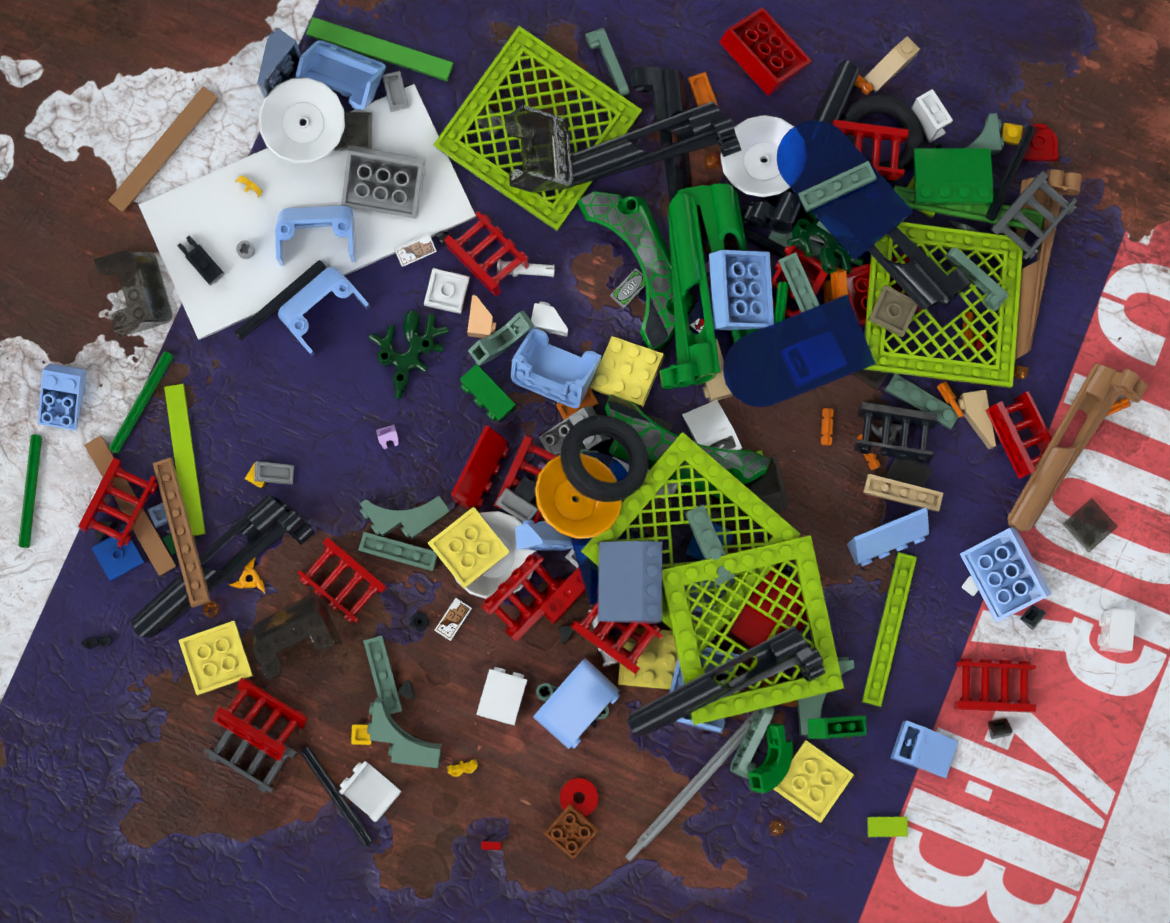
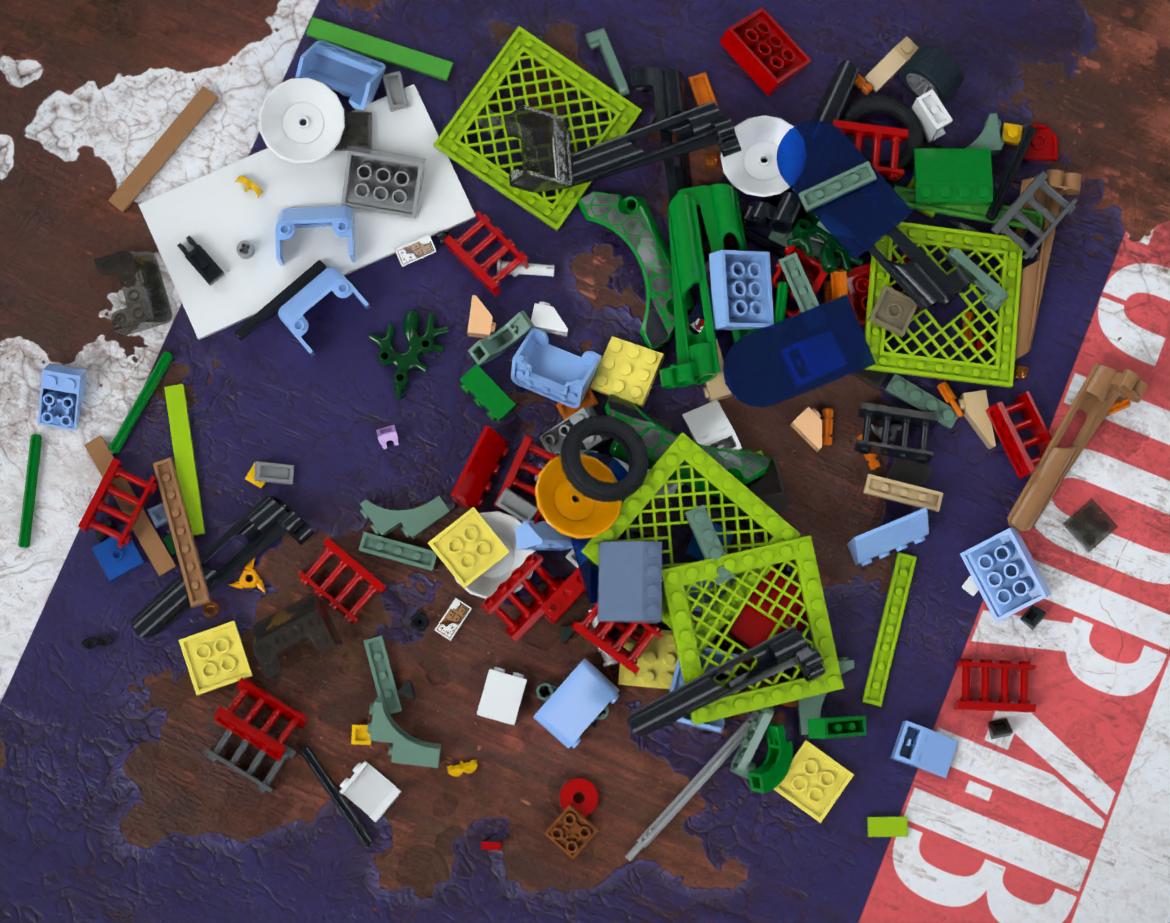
sand blue slope [257,28,301,98] -> none
white plate [424,268,470,314] -> none
black tile [514,476,536,503] -> none
light grey tile [610,268,645,309] -> none
clear orange hinge [769,820,785,836] -> none
white brick [1097,609,1136,653] -> none
none -> light nougat slope [790,407,822,452]
none -> black wheel [900,45,964,106]

